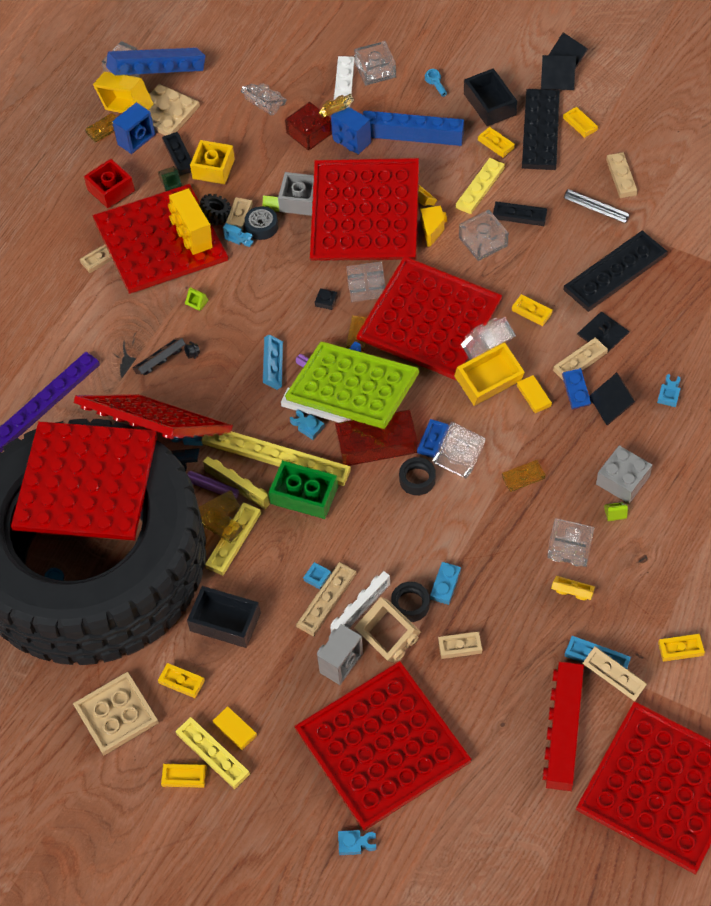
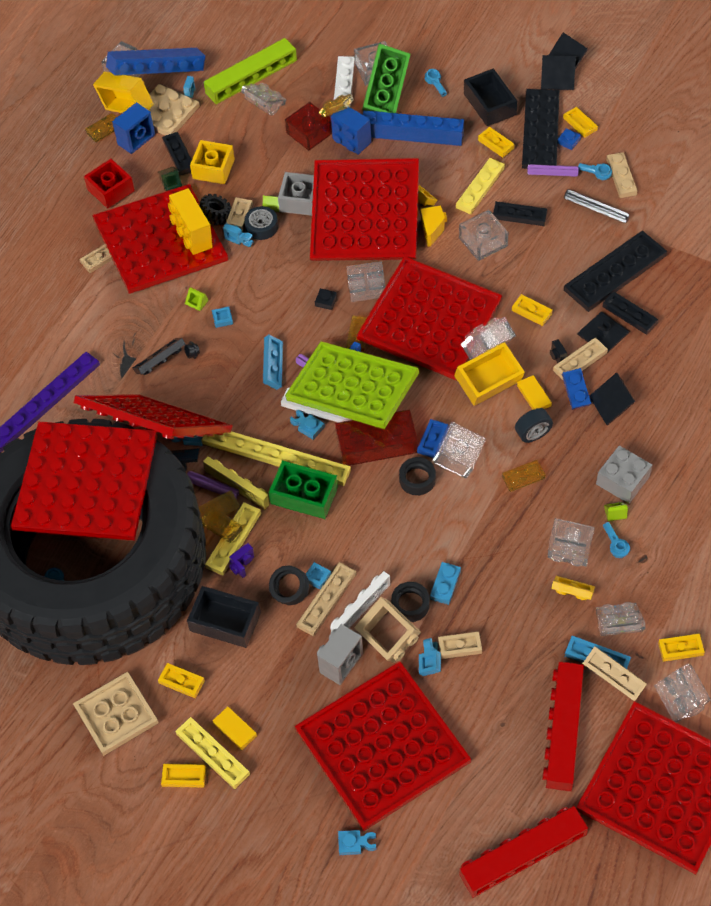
dark azure plate [657,374,681,407] -> none
none -> dark azure tile [183,76,195,98]
none -> lime brick [203,38,297,104]
none -> dark azure tile [212,307,233,328]
none -> dark purple bracket [229,543,254,578]
none -> black tyre [269,565,309,605]
none -> bright green brick [362,44,410,113]
none -> dark azure plate [419,638,441,676]
none -> red brick [459,806,588,898]
none -> black wheel [514,408,553,443]
none -> medium lavender axle [527,164,579,177]
none -> black plate [550,339,567,363]
none -> blue plate [557,128,581,150]
none -> dark azure plate [578,163,612,180]
none -> clear plate [596,602,645,636]
none -> black plate [602,292,658,335]
none -> dark azure plate [603,522,630,558]
none -> clear plate [654,663,711,722]

